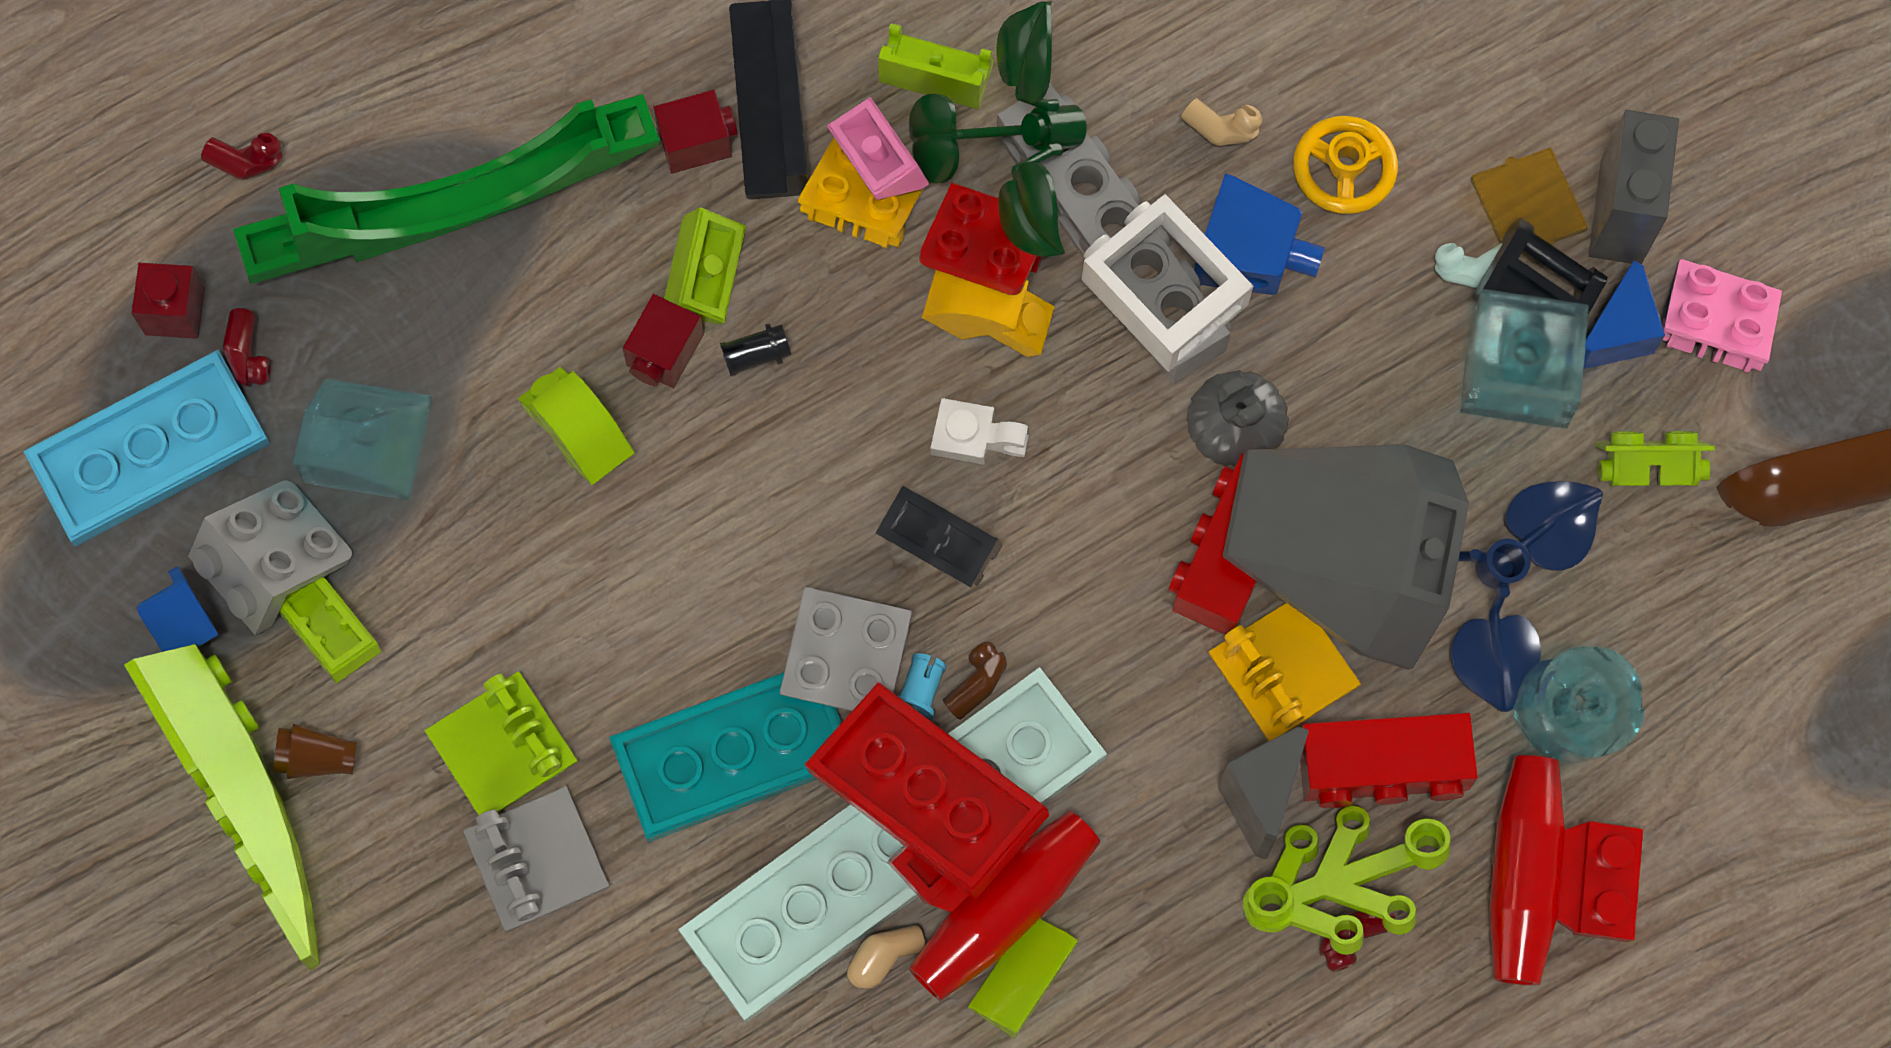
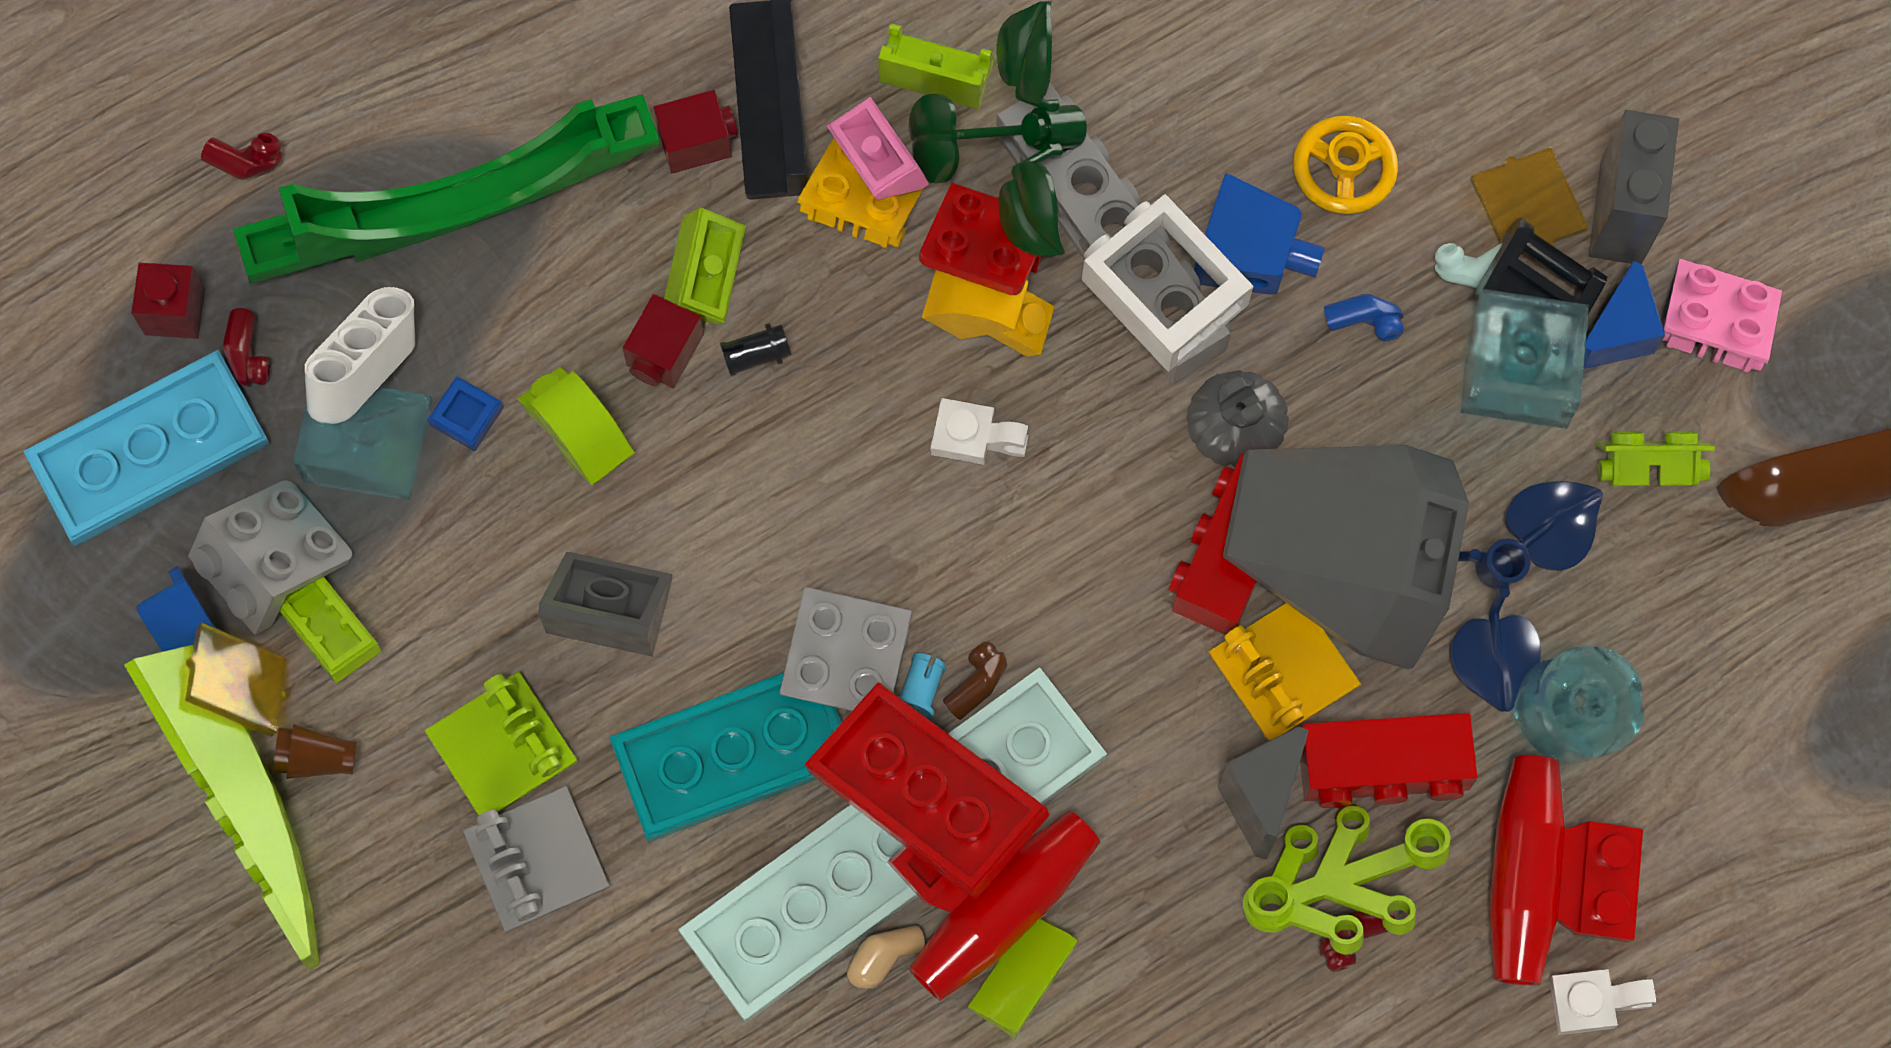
black hinge [876,486,1003,588] -> none
tan arm [1181,98,1262,146] -> none
none -> clear yellow piece [185,623,287,737]
none -> white beam [305,287,415,424]
none -> blue tile [427,376,504,451]
none -> dark grey slope [538,552,672,657]
none -> blue arm [1324,294,1404,341]
none -> white plate [1549,969,1656,1035]

